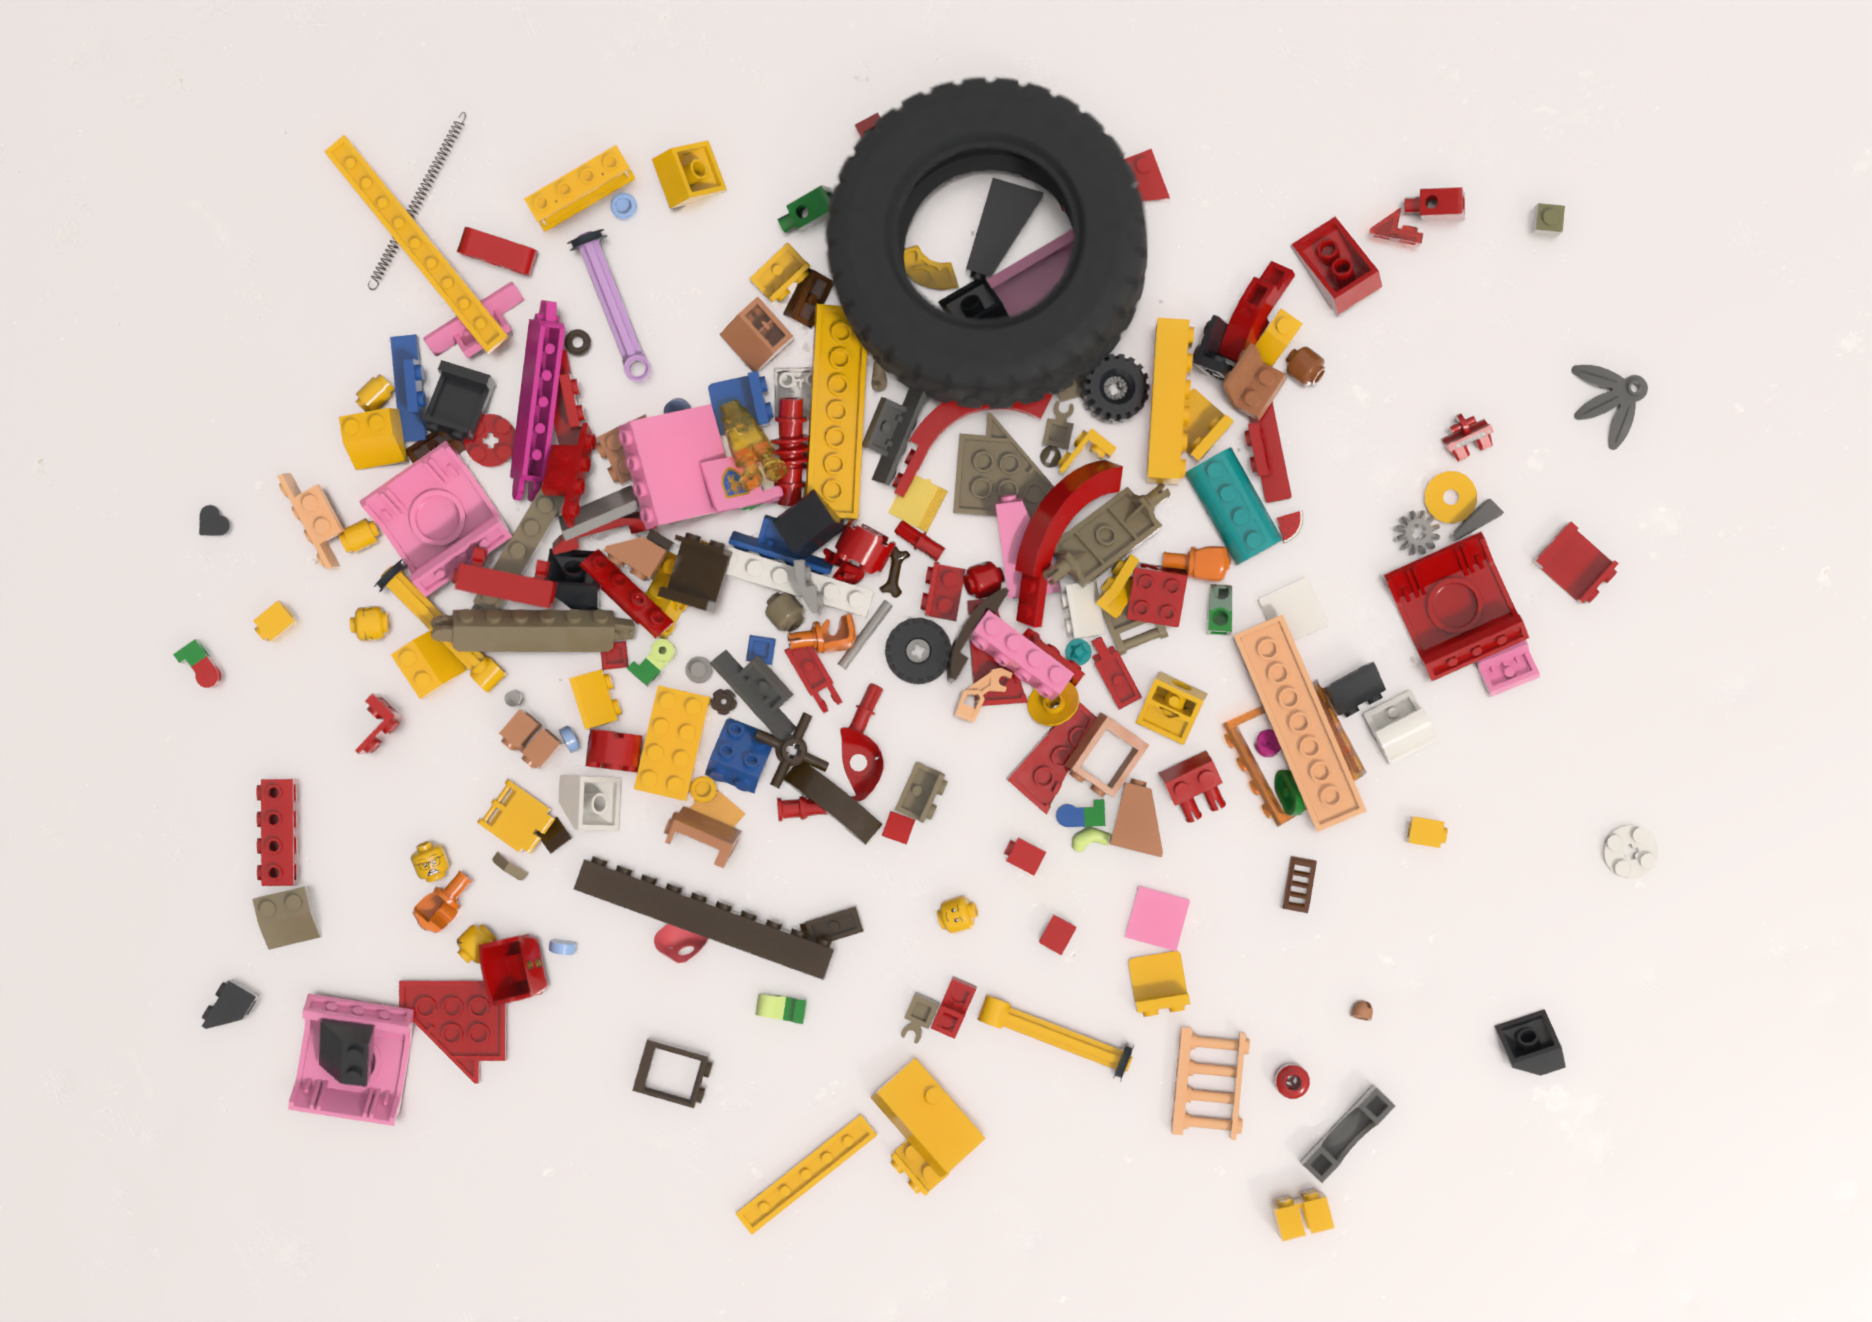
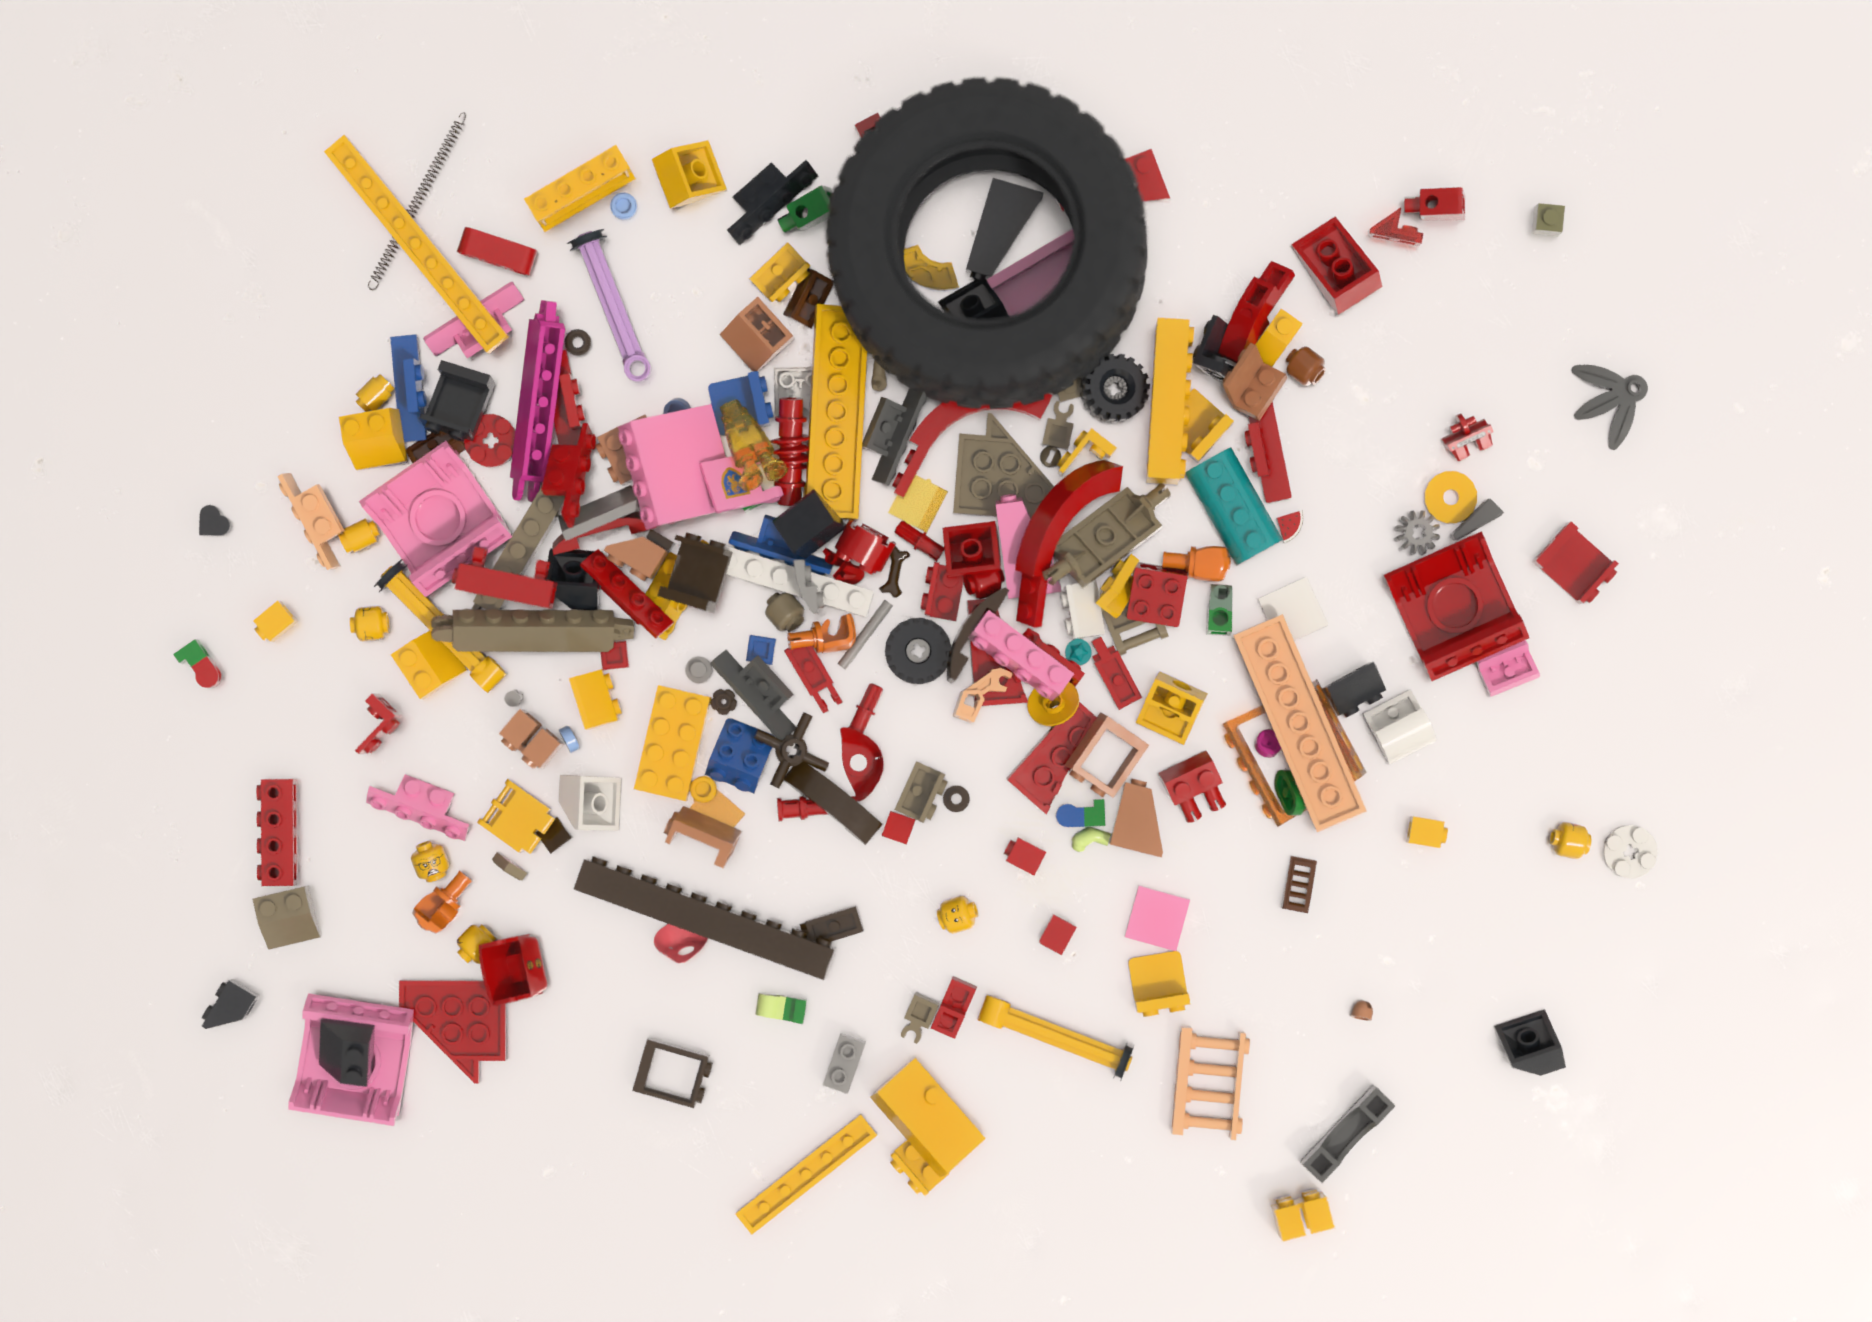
light blue tile [549,939,576,955] -> none
red brick [585,729,642,773] -> none
leg [627,639,675,687] -> none
red head [1275,1064,1310,1099] -> none
none -> bright pink bracket [366,774,469,841]
none -> black bracket [727,160,818,246]
none -> light grey brick [823,1033,866,1094]
none -> red slope [943,521,1001,577]
none -> dark brown plate [943,786,970,812]
none -> yellow head [1550,822,1592,859]

